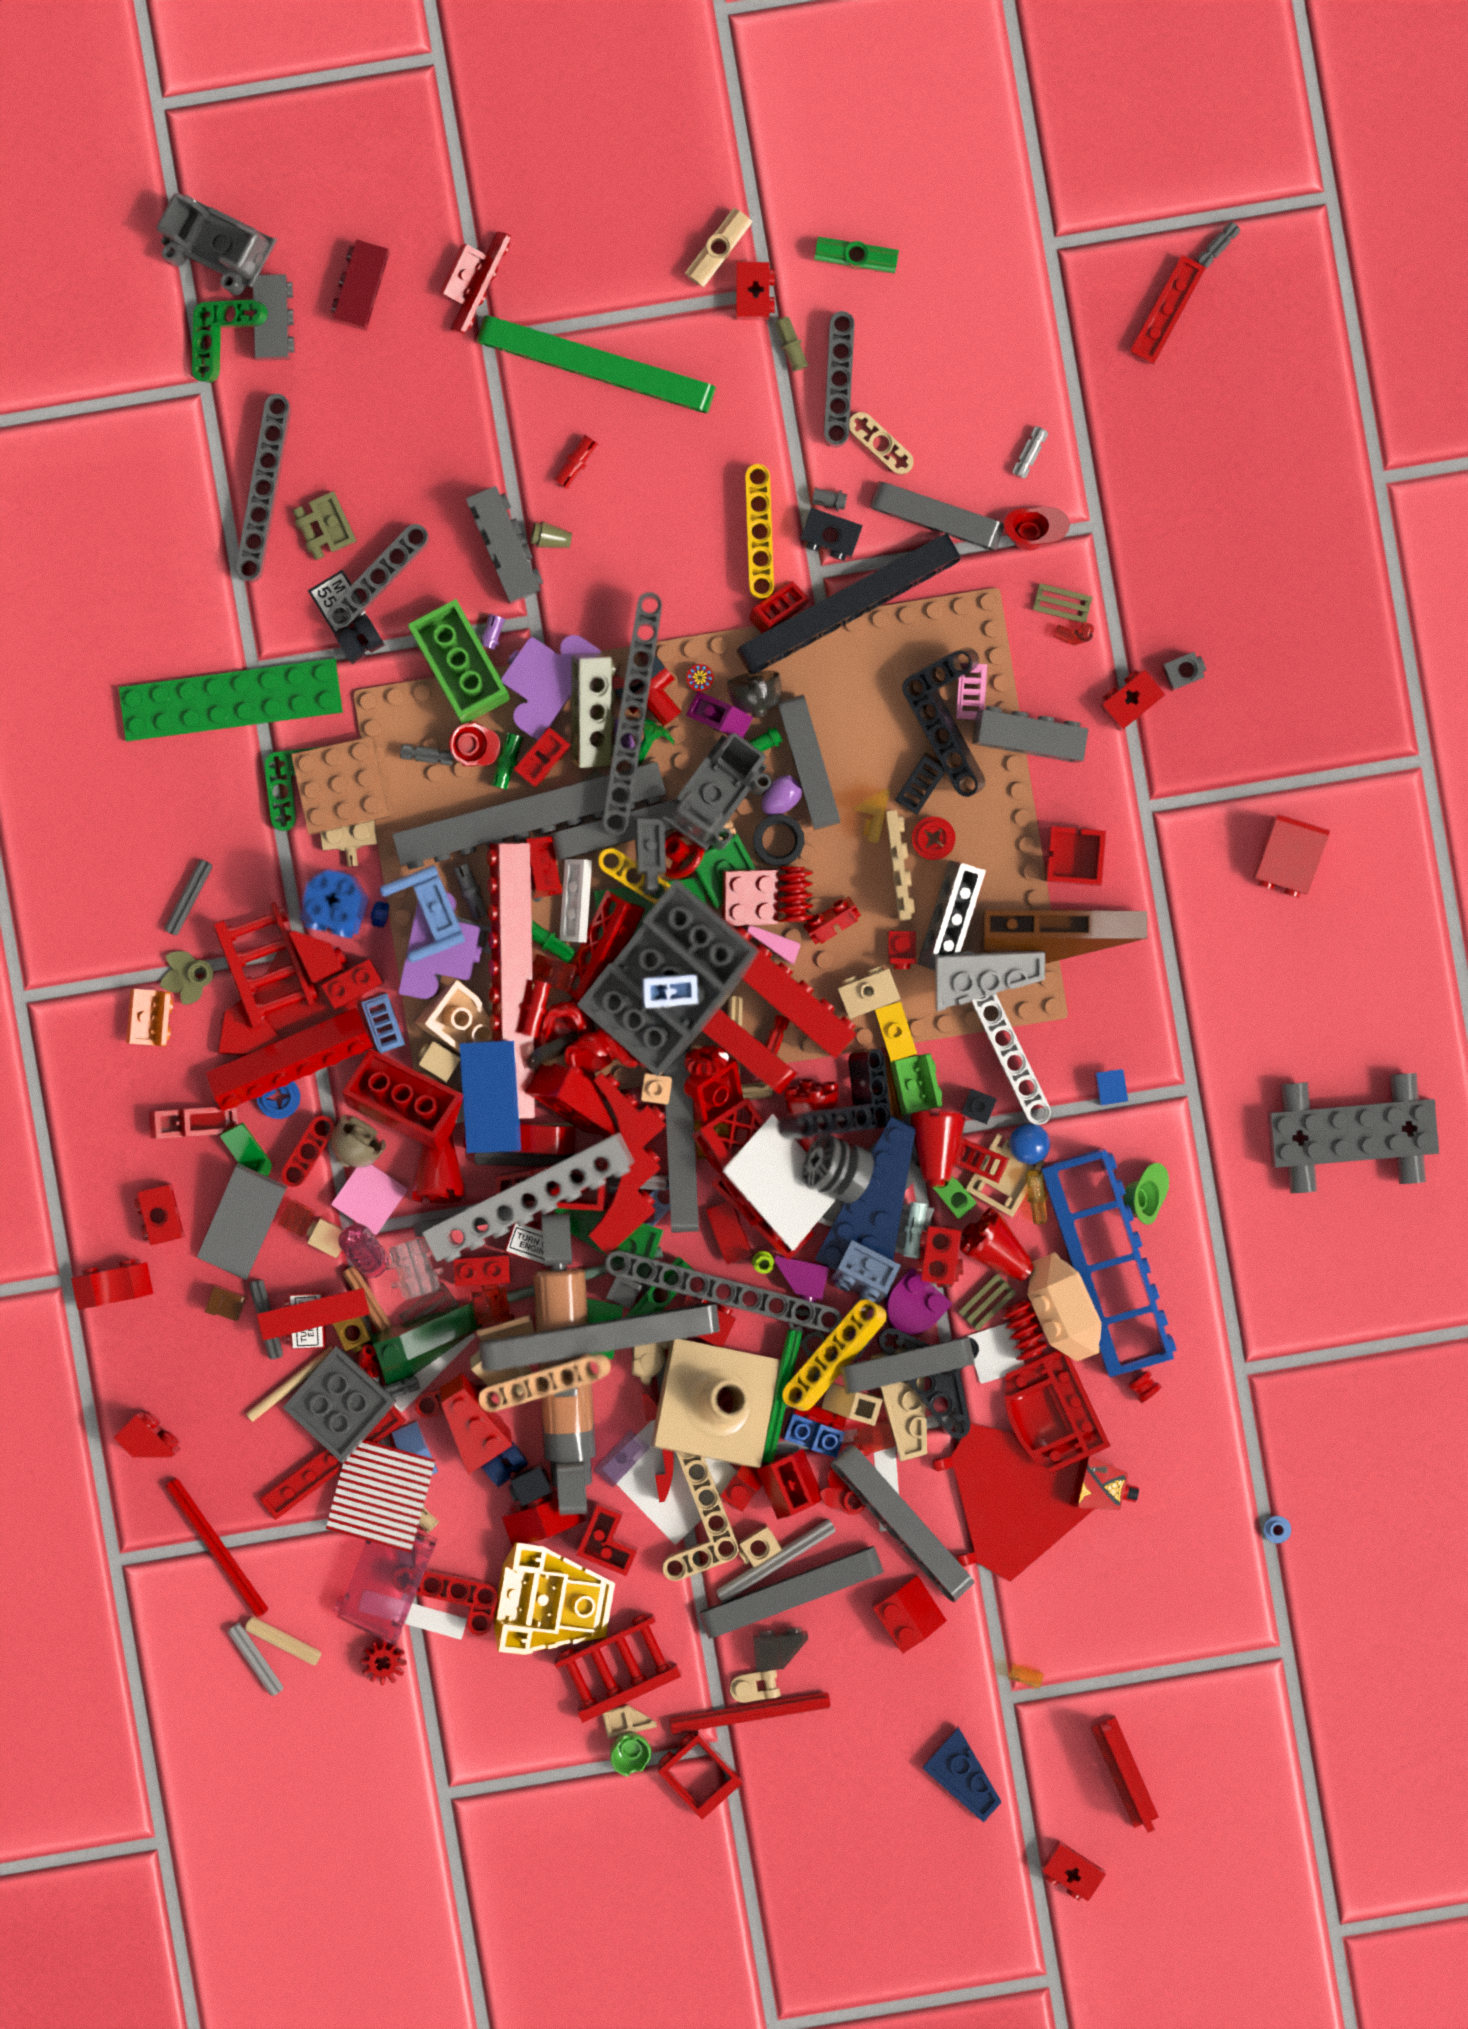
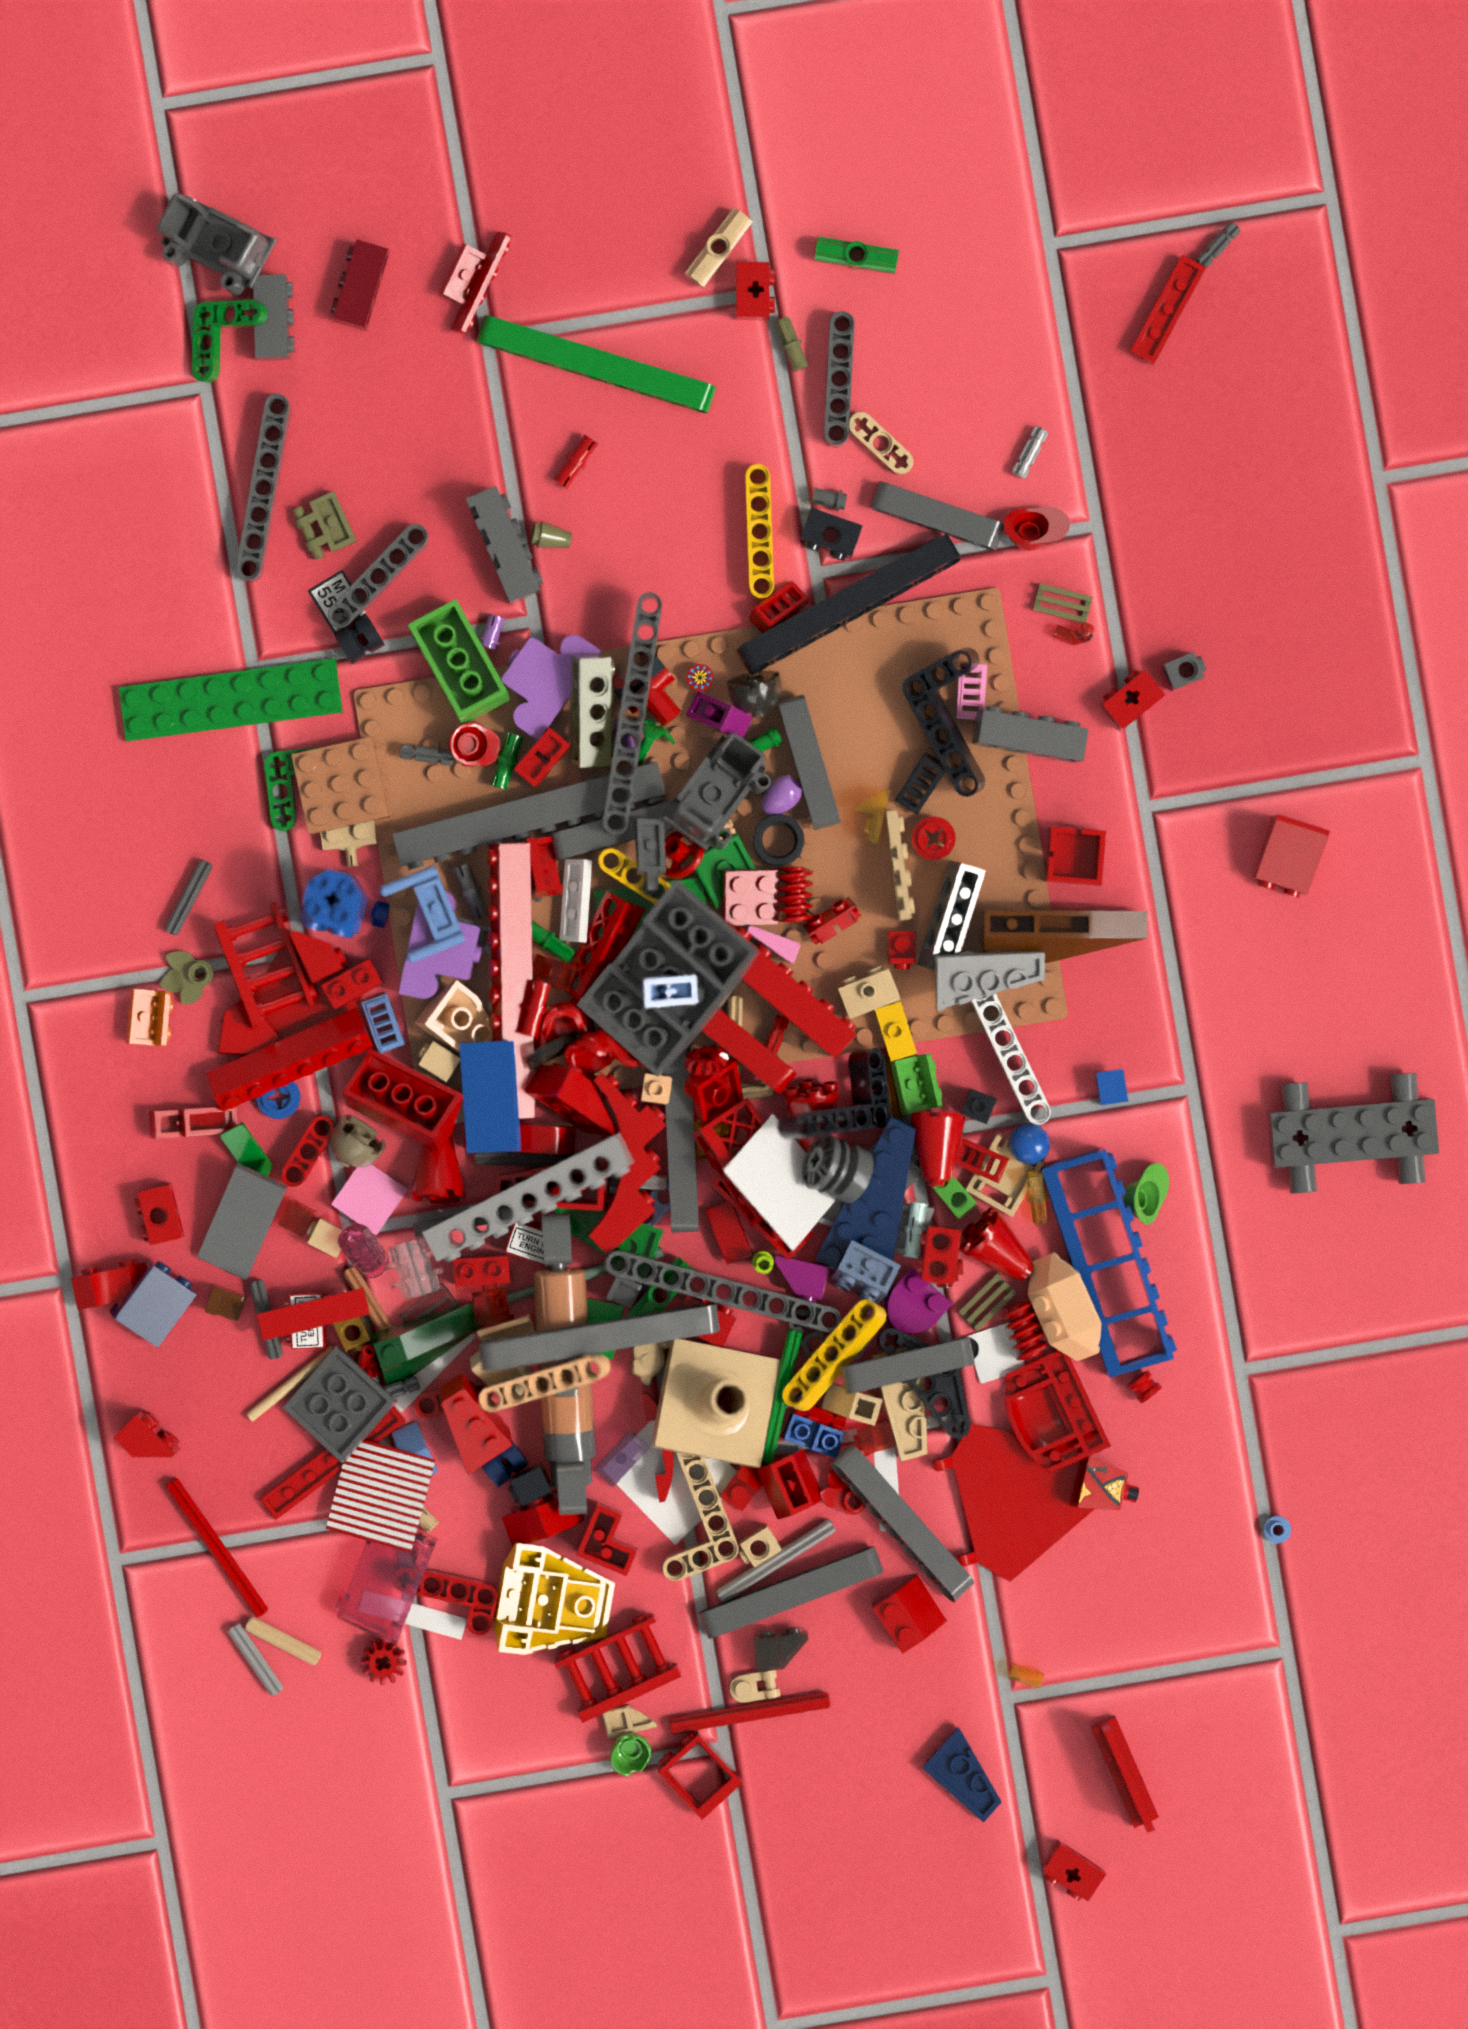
none -> panel [109,1259,197,1348]

